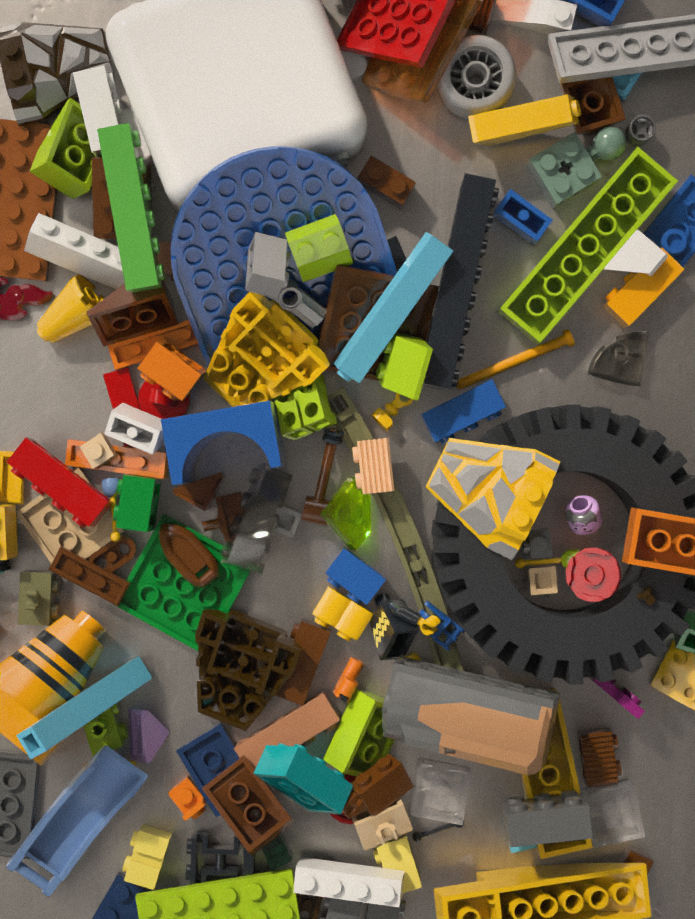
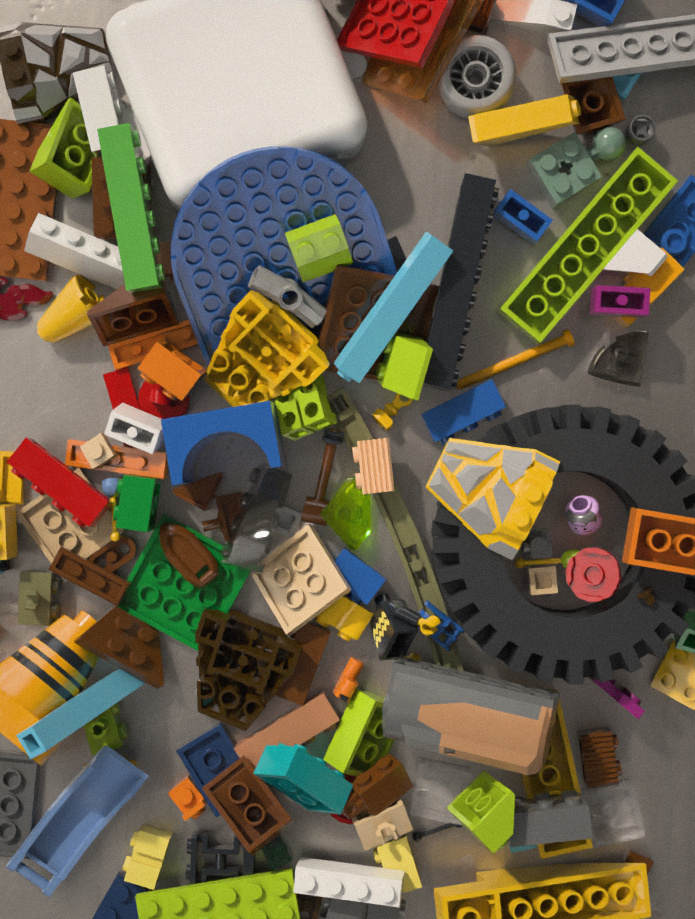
lavender slope [128,708,170,763] -> none
light grey brick [245,232,290,298] -> none
reddish brown brick [357,155,416,210] -> none
none -> reddish brown wing [74,606,164,689]
none -> tan plate [250,524,352,636]
none -> lime slope [446,770,515,854]
none -> magenta brick [590,285,650,318]

